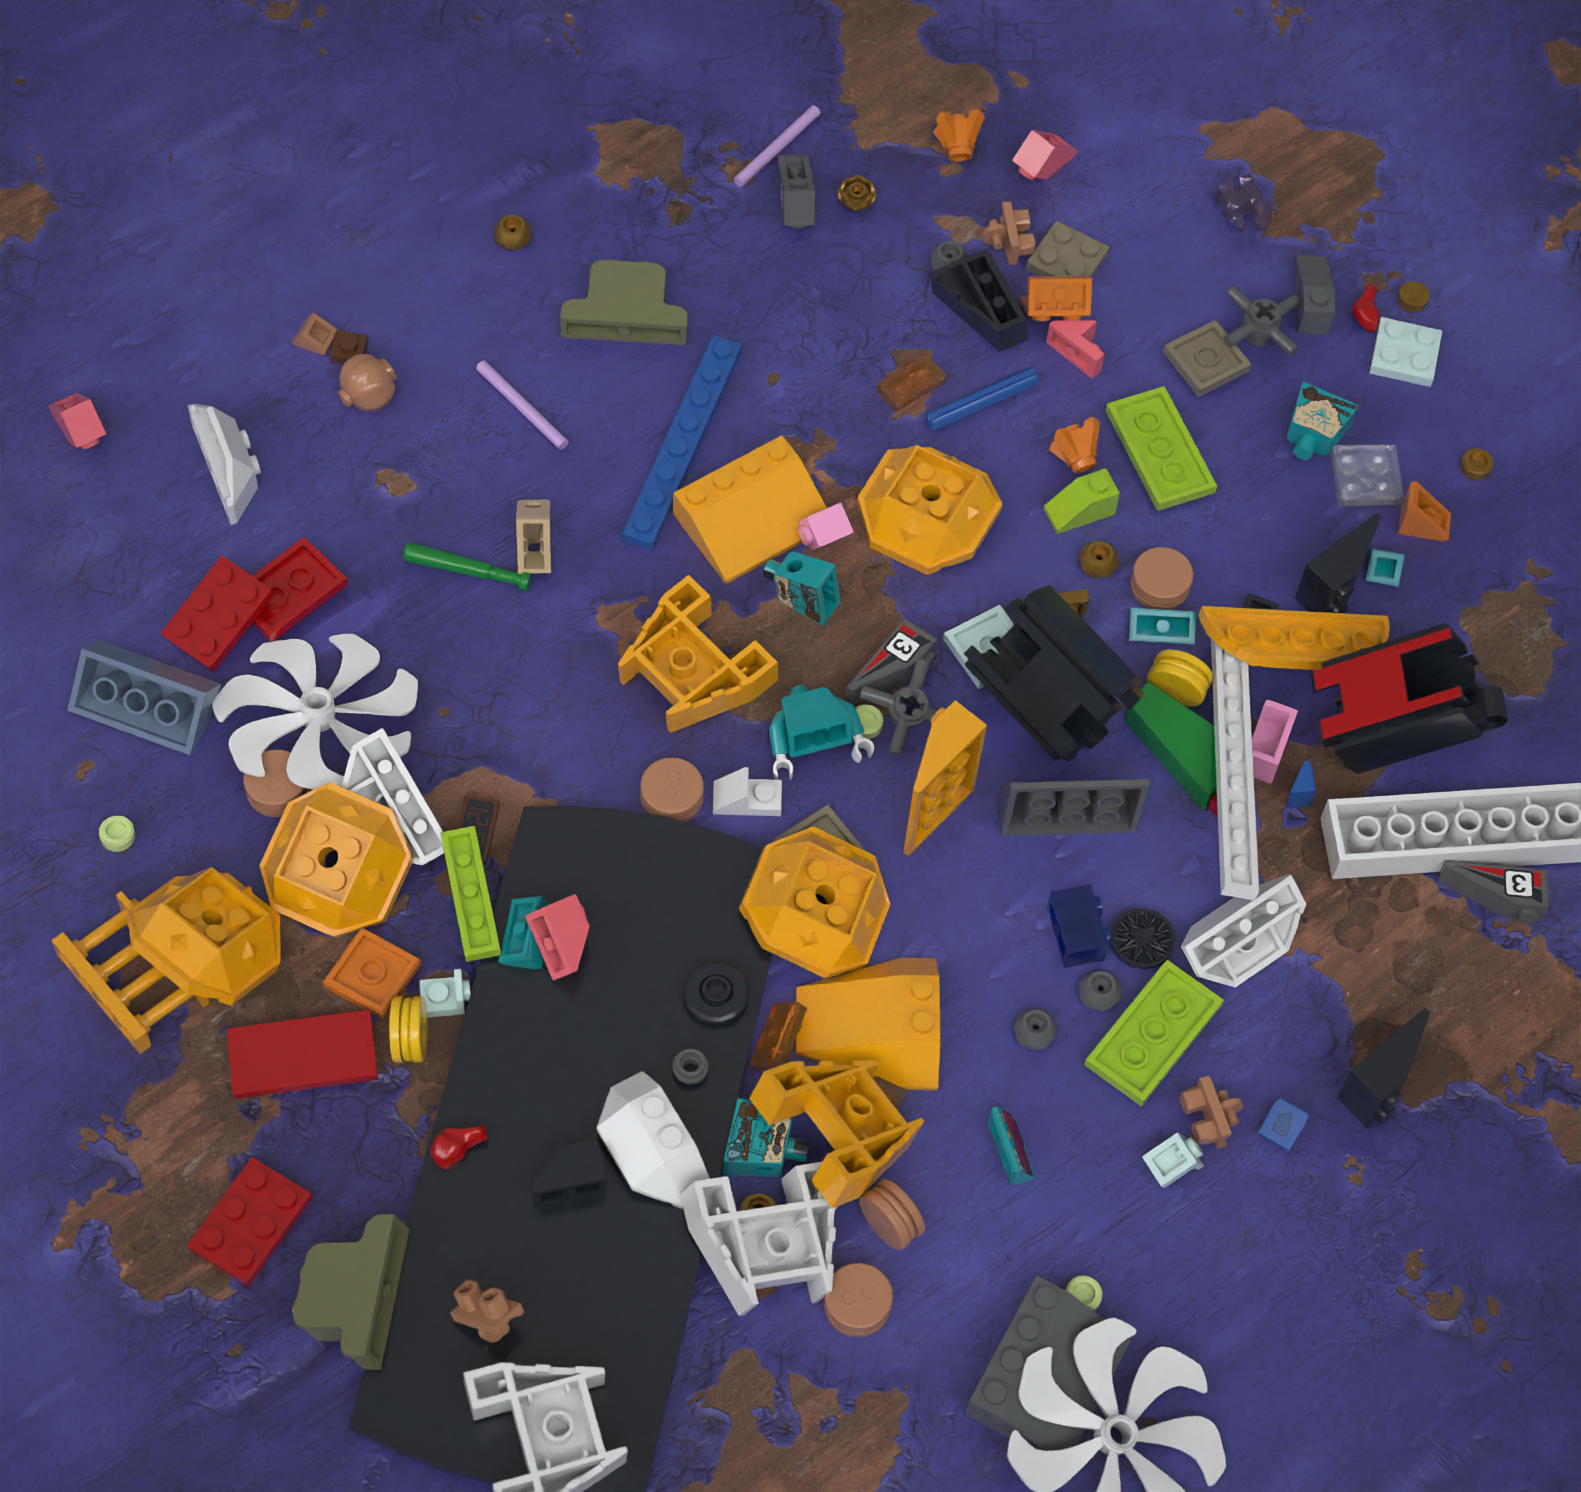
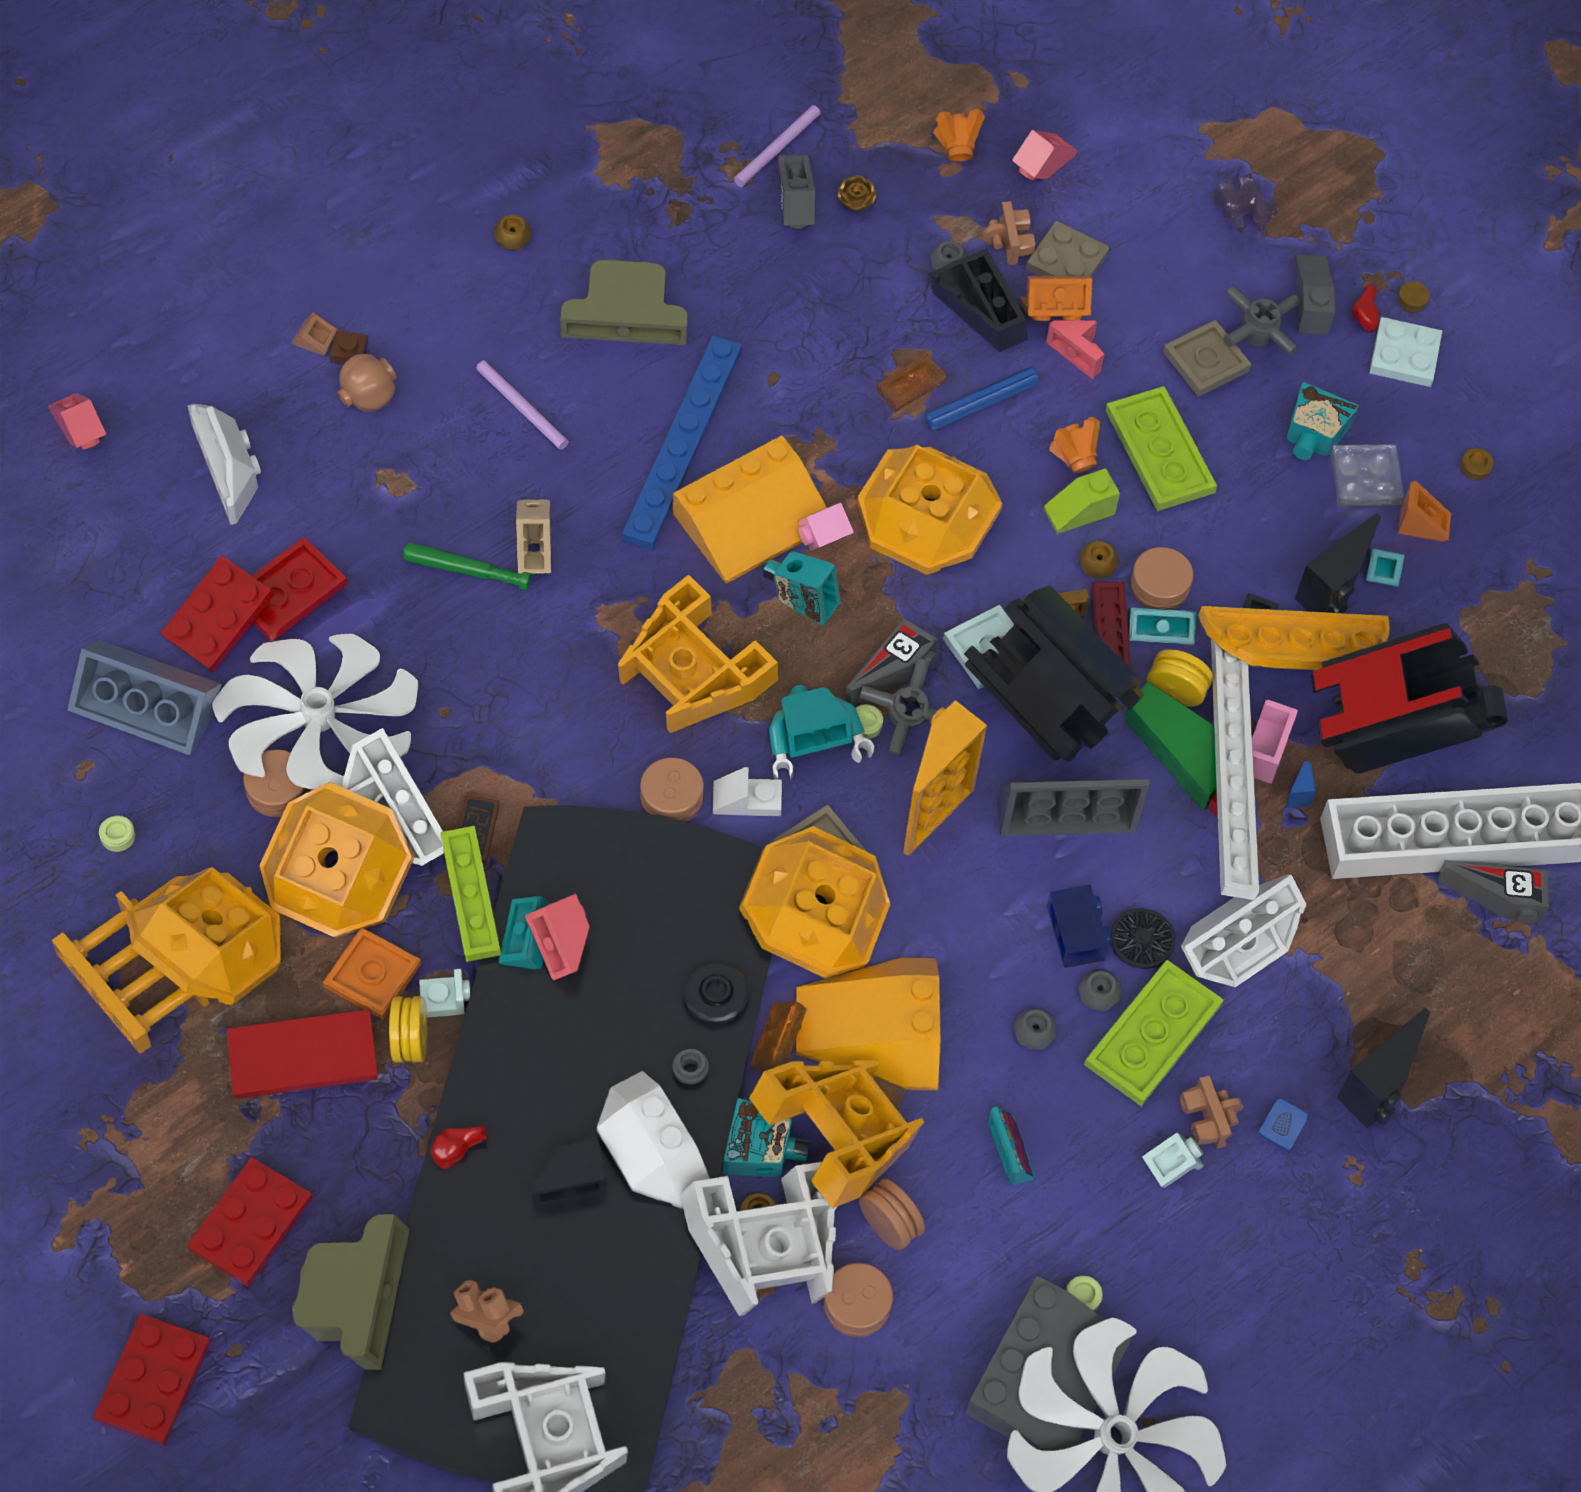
none -> red plate [93,1314,211,1446]
none -> dark red plate [1091,582,1131,669]

